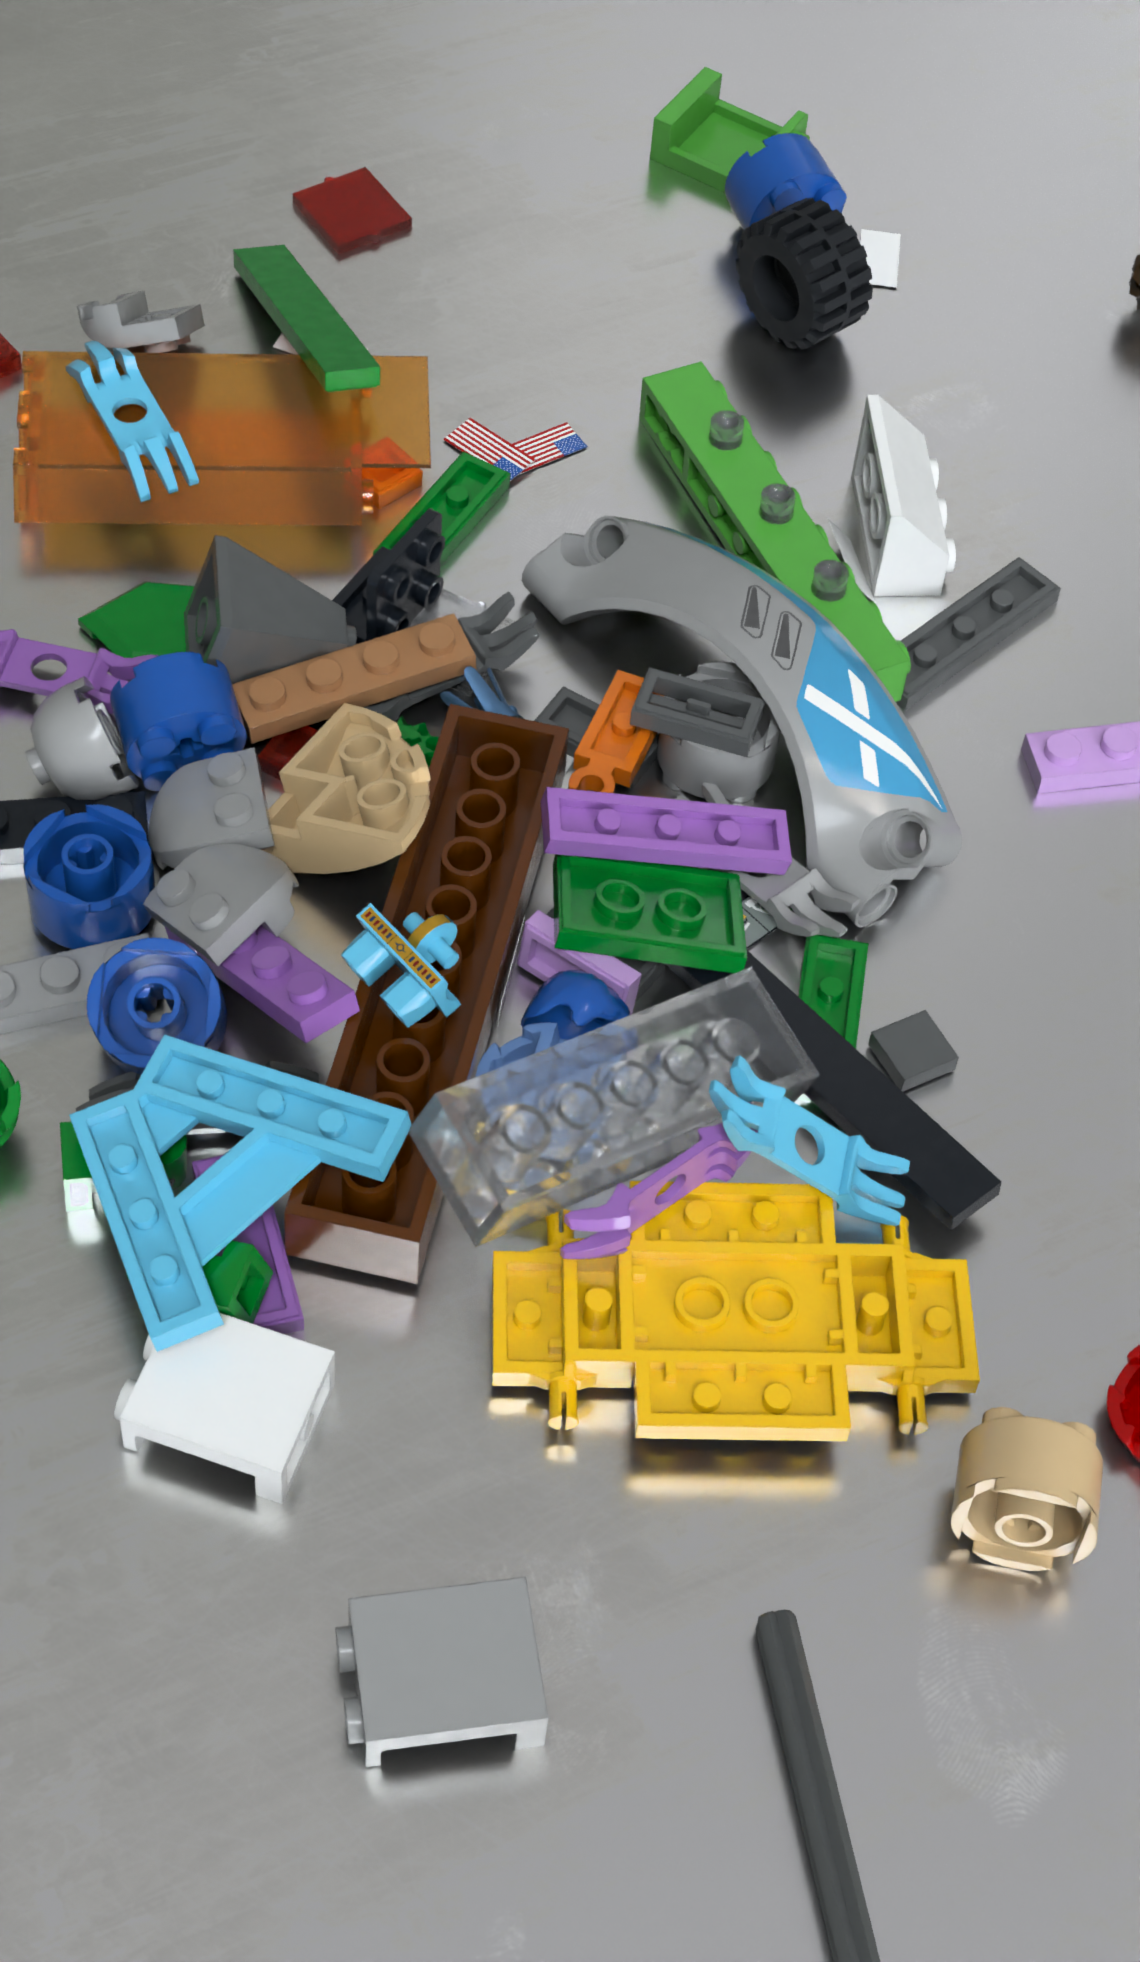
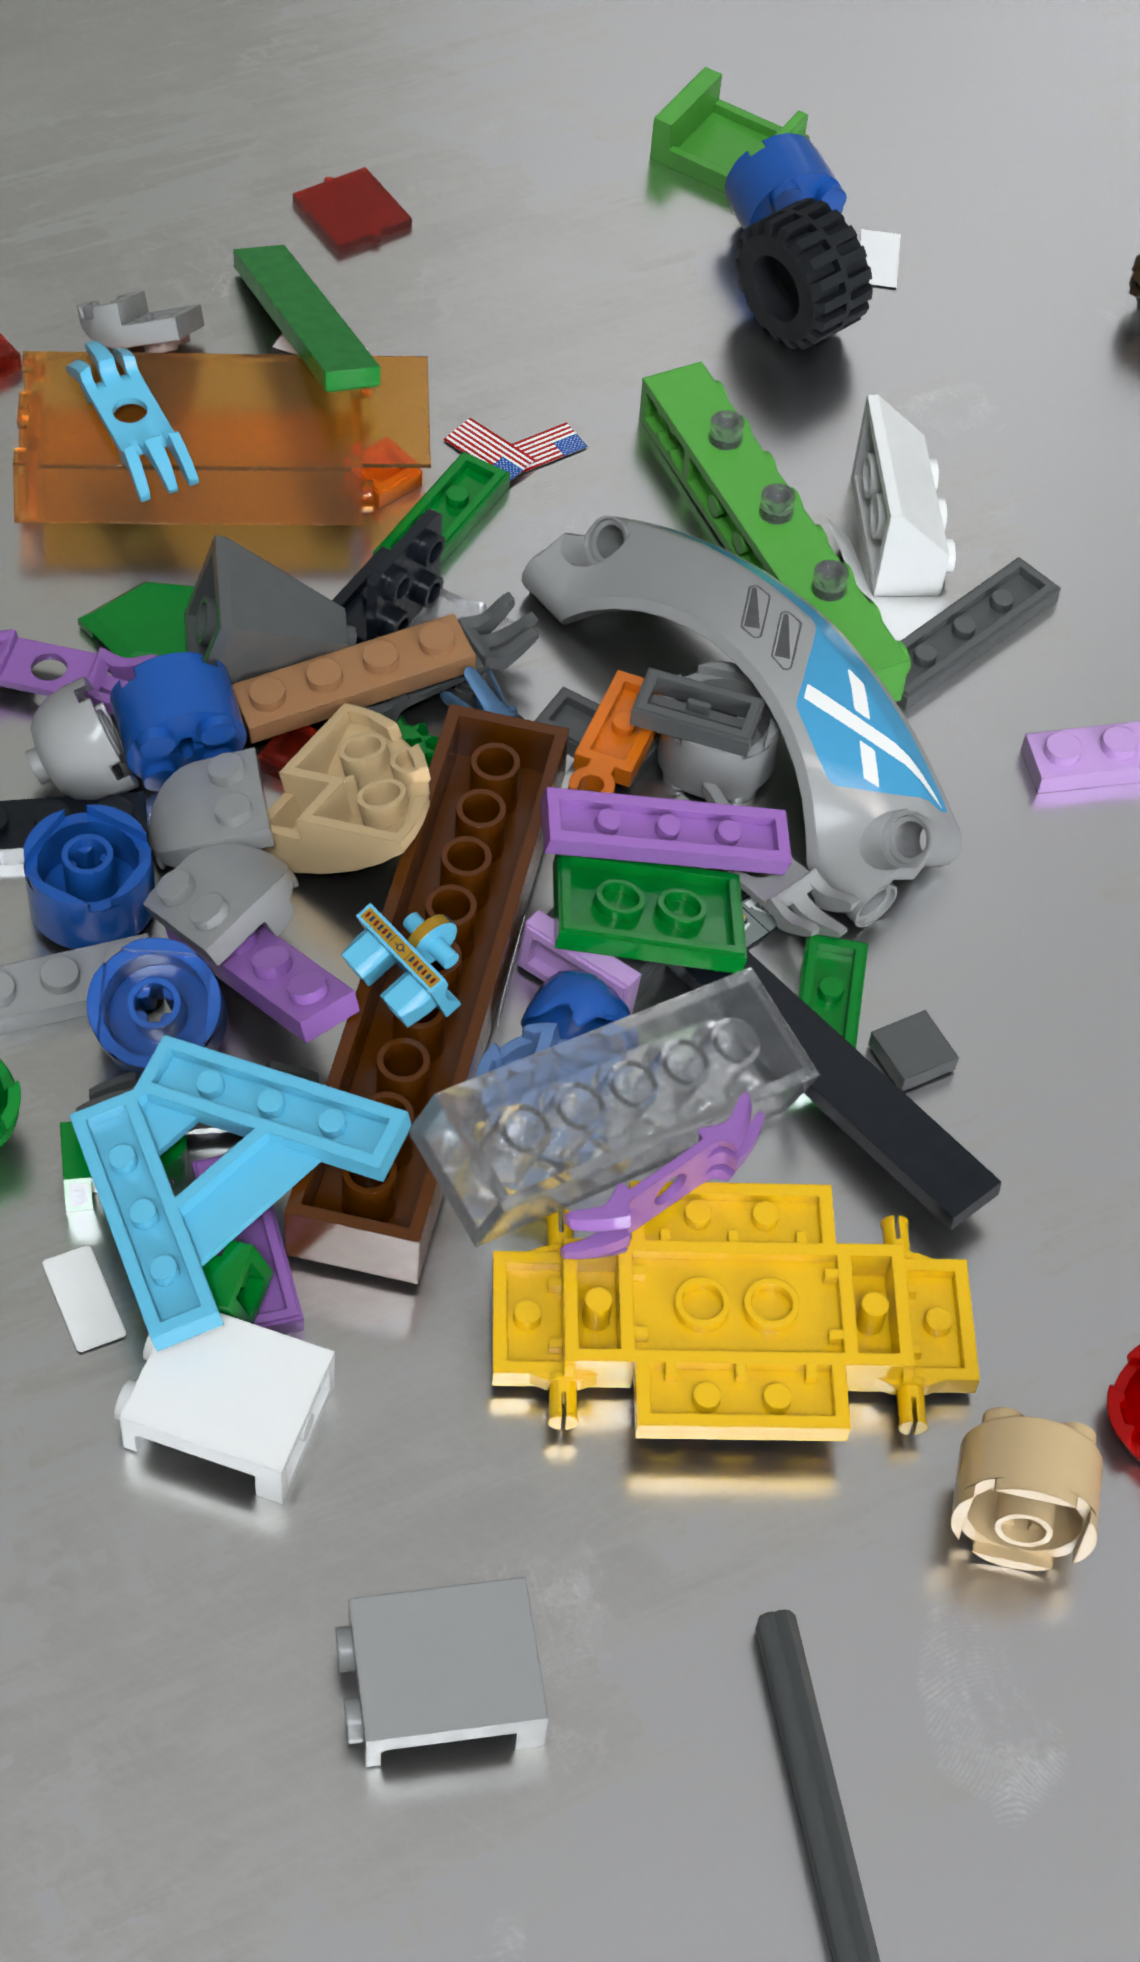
medium azure piece [709,1055,910,1226] -> none
none -> white sticker [42,1245,126,1352]

